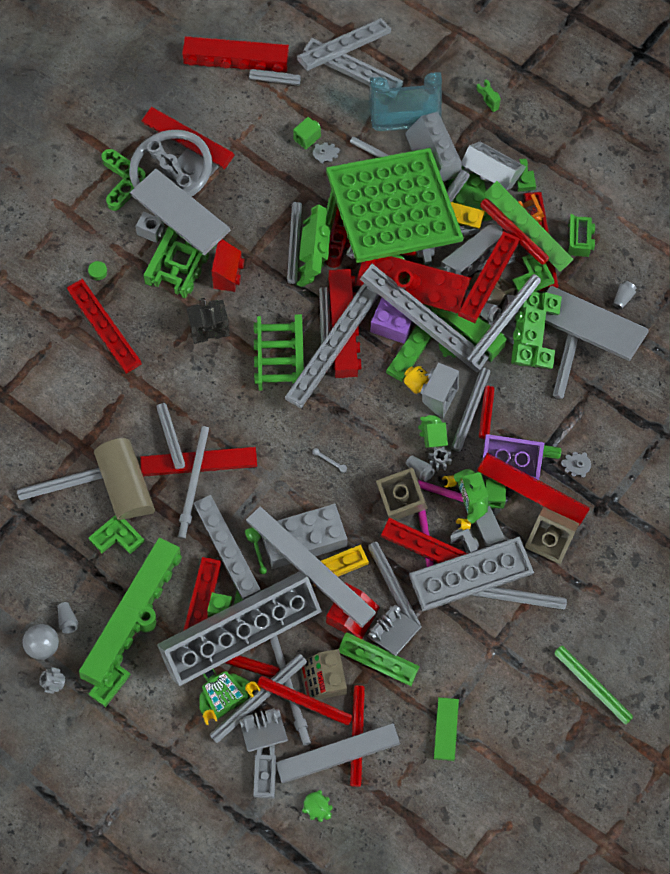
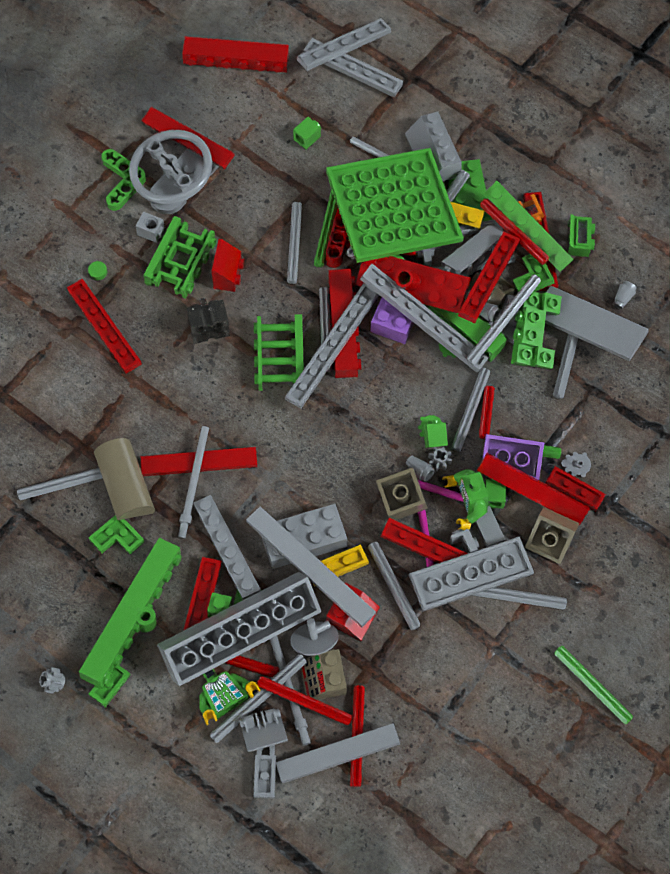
light grey piece [23,624,59,660] -> none
light grey cone [57,602,79,634] -> none
light grey tile [130,169,231,256] -> none
light grey axle [157,403,185,469] -> none
bright green hinge [245,528,267,574] -> none
light grey axle [249,69,301,85] -> none
bright green bracket [296,205,331,287] -> none
bright green piece [302,790,333,822] -> none
light grey hinge [312,448,347,473] -> none
light grey piece [313,142,340,164] -> none
bright green plate [339,632,420,686] -> none
light grey hinge [367,605,422,656] -> none
clear light blue windscreen [369,72,442,131] -> none
bright green plate [386,325,432,382] -> none
yellow head [404,366,429,394] -> none
light grey slope [420,363,459,419] -> none
bright green tile [434,697,459,761] -> none
light grey slope [461,142,526,190] -> none
bright green plate [476,79,501,112] -> none
bright green plate [516,158,536,192] -> none
none -> light grey shield [290,618,338,656]
none -> red tile [545,466,606,512]

